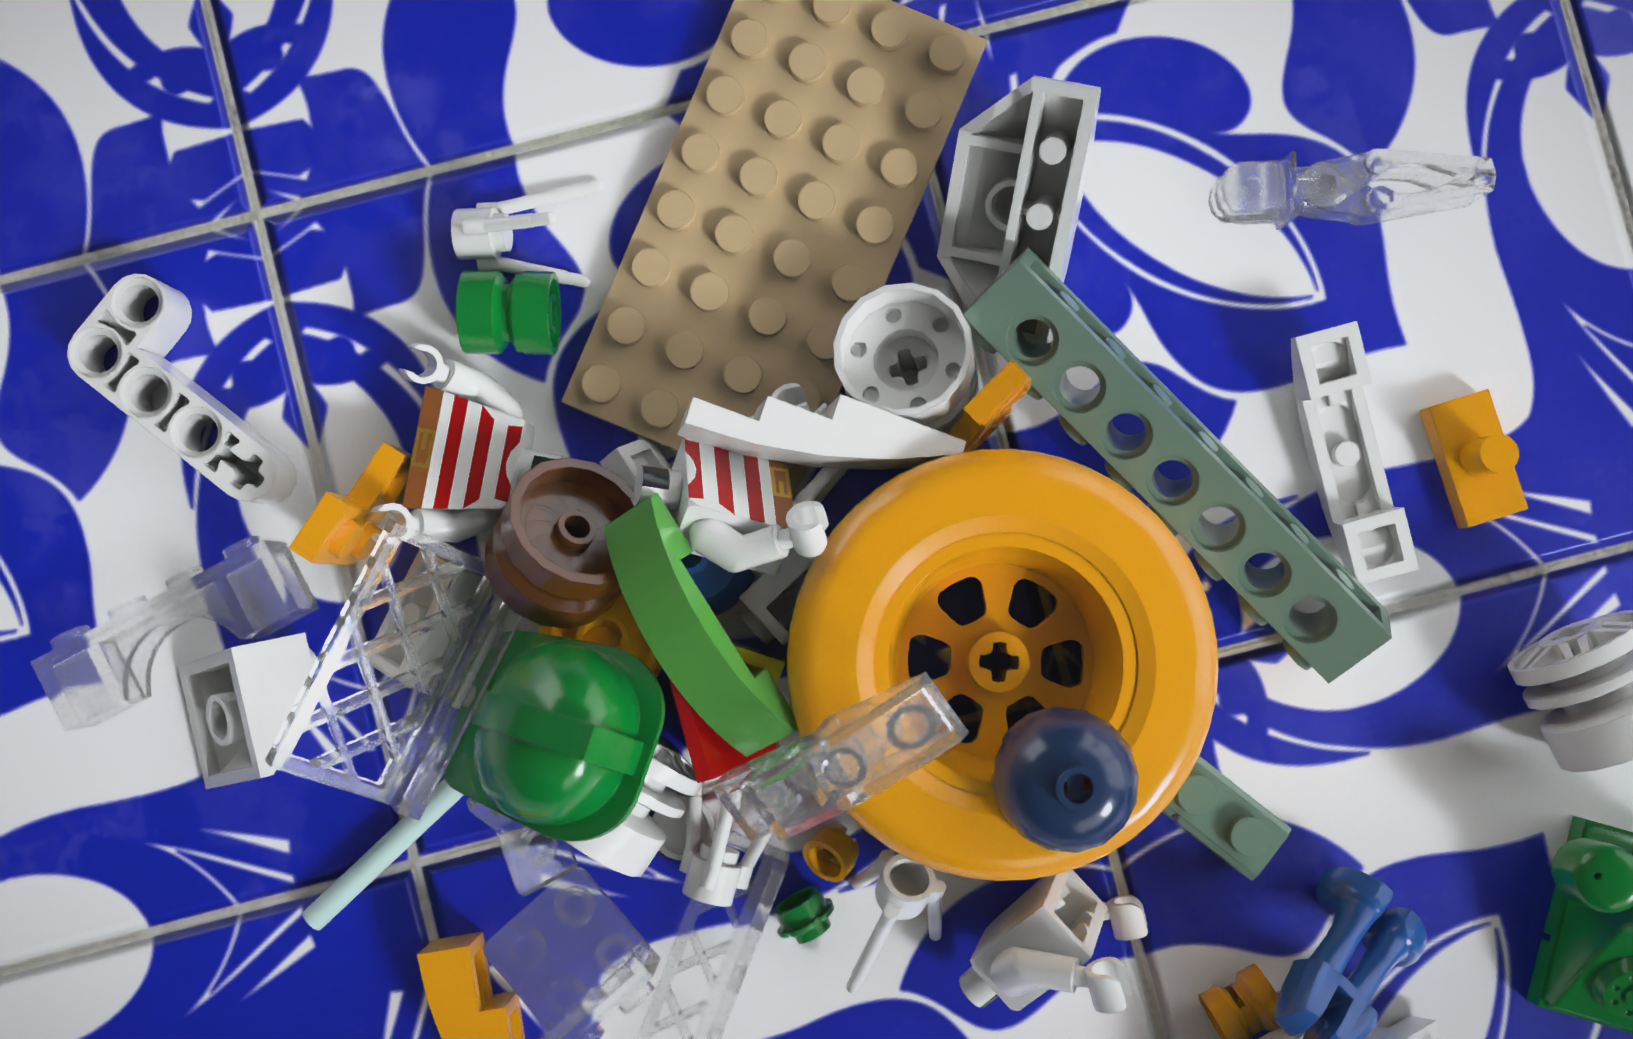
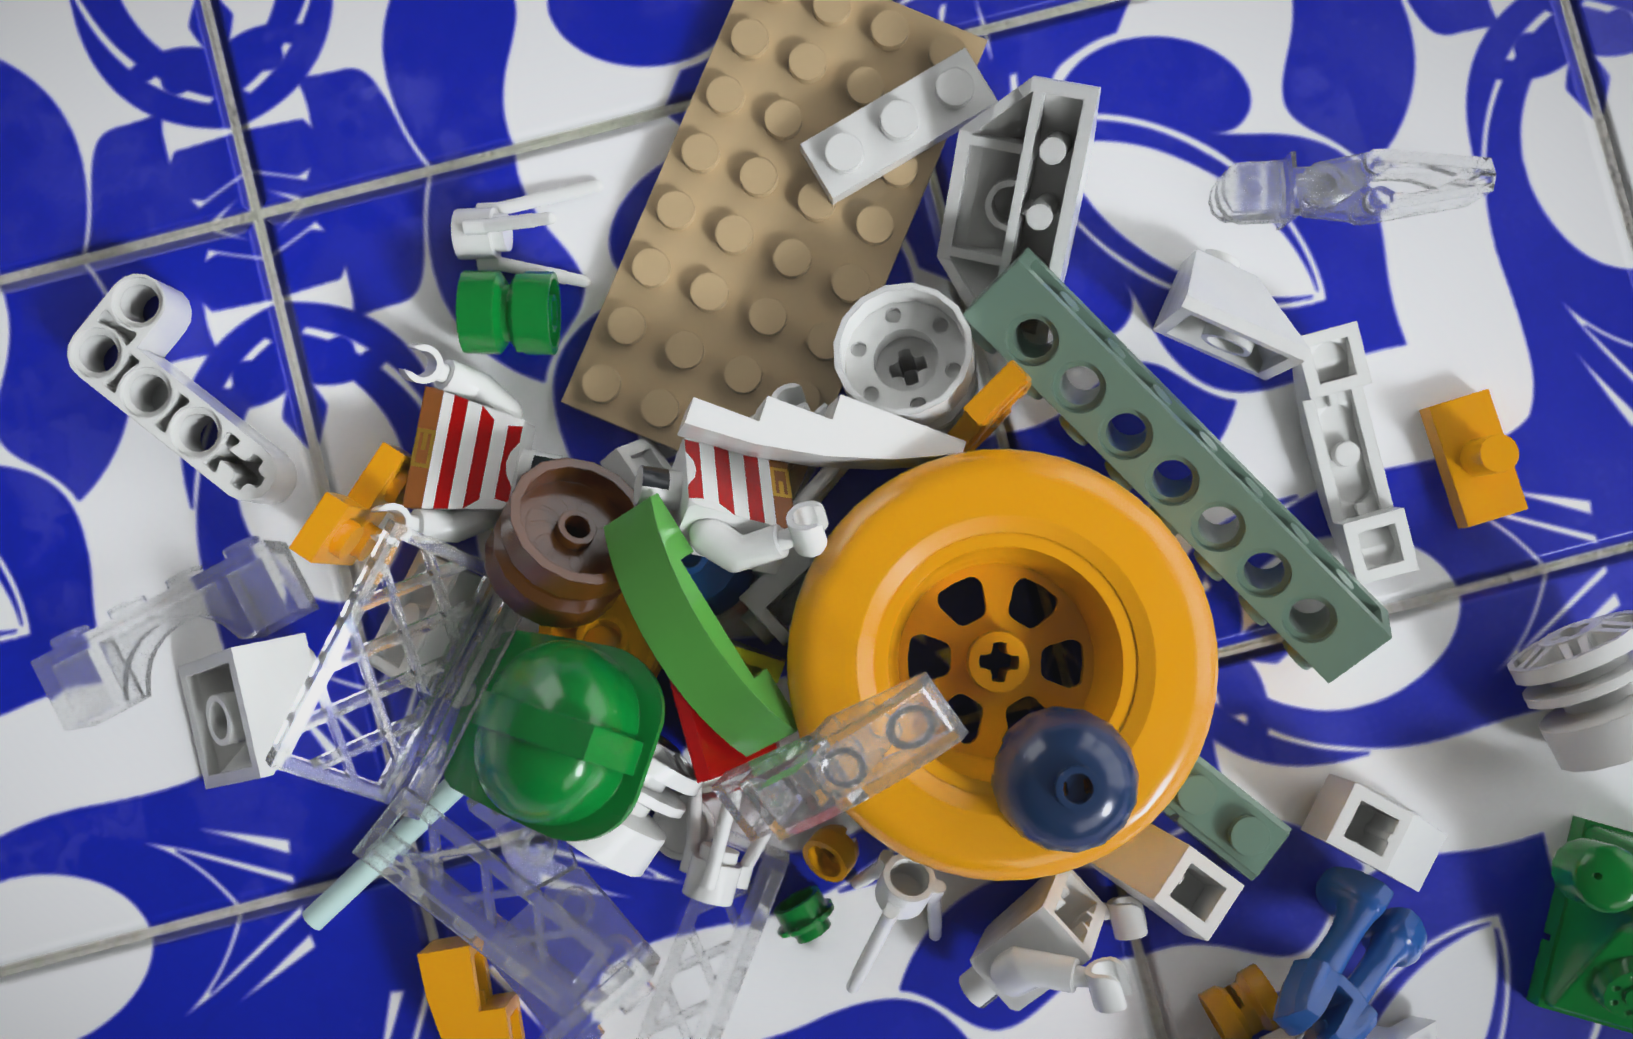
none -> clear fence [352,786,615,1017]
none -> white plate [800,48,998,205]
none -> slope [1088,823,1244,941]
none -> white slope [1152,249,1311,380]
none -> white slope [1301,773,1447,892]

